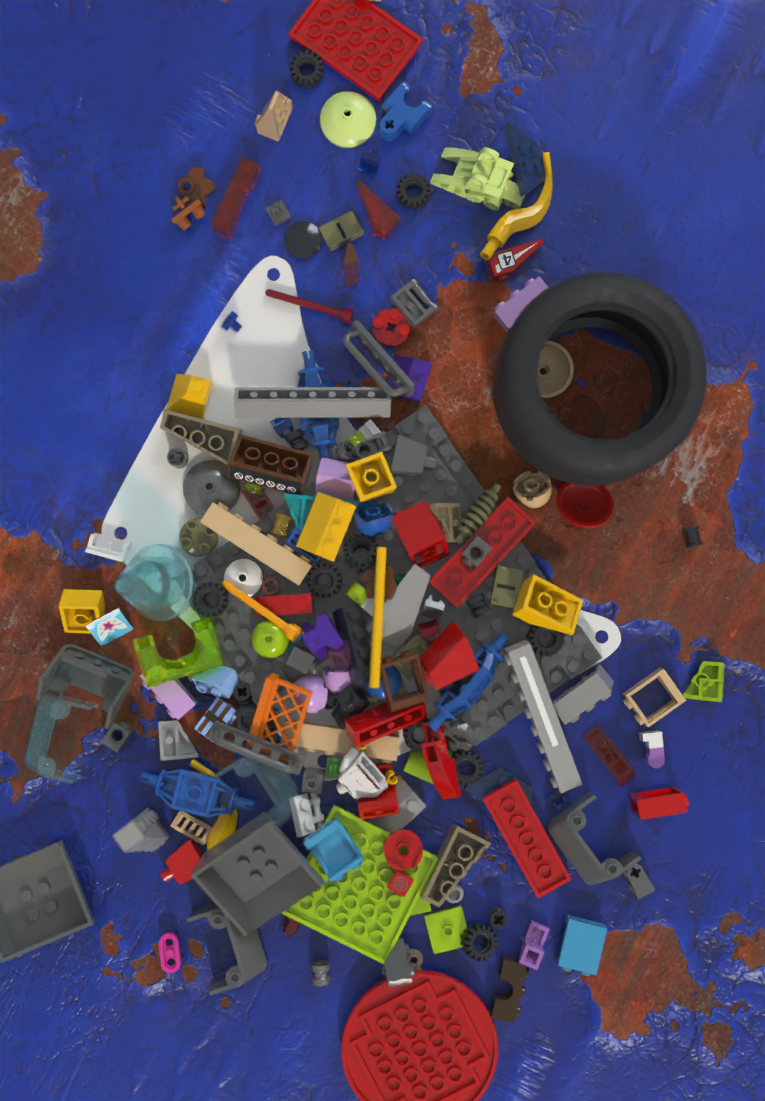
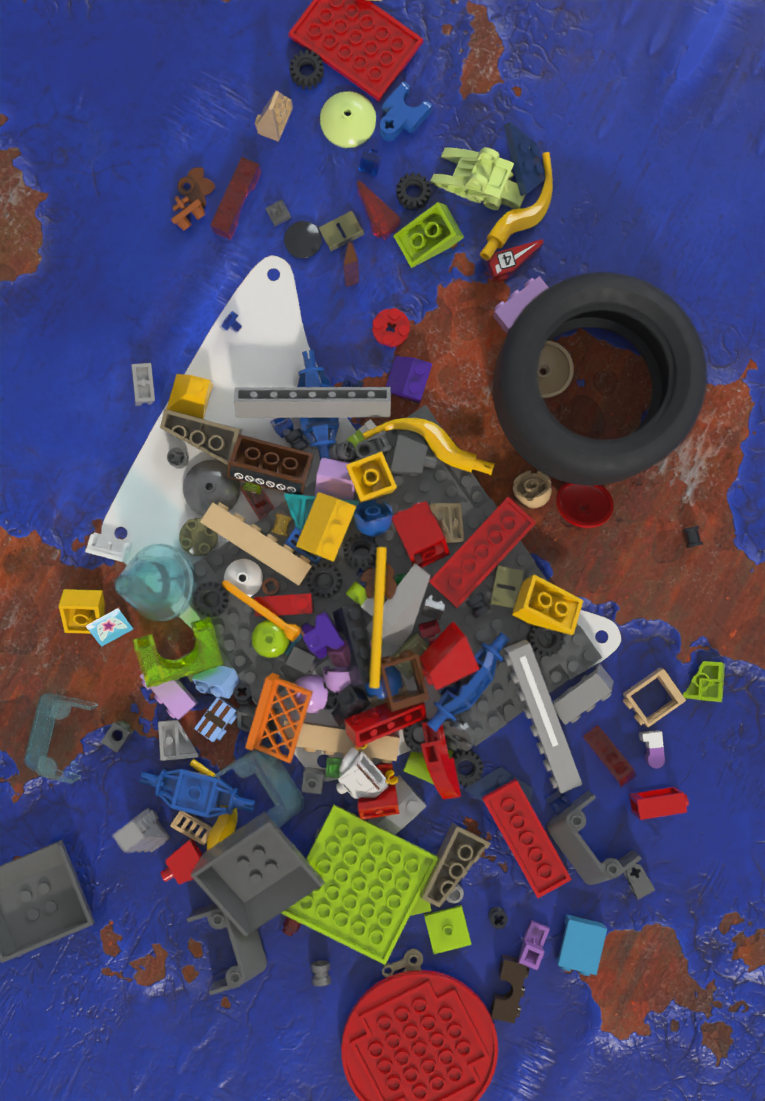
dark grey windscreen [36,644,134,729] -> none
dark pink plate [159,932,182,973] -> none
dark grey piece [208,720,306,775] -> none
dark red piece [265,289,354,324] -> none
white plate [289,793,325,837] -> none
dark azure panel [304,816,364,882] -> none
dark grey piece [343,320,415,398] -> none
red plate [383,829,423,871] -> none
dark grey slope [384,938,415,988] -> none
red tile [387,870,414,898] -> none
dark grey plate [390,279,440,328] -> none
olive piece [455,483,501,545] -> none
black tyre [460,923,499,962] -> none
dark grey brick [461,536,493,567] -> none
none -> light grey hinge [131,363,155,406]
none -> yellow animal [362,418,495,475]
none -> lime slope [393,202,464,268]

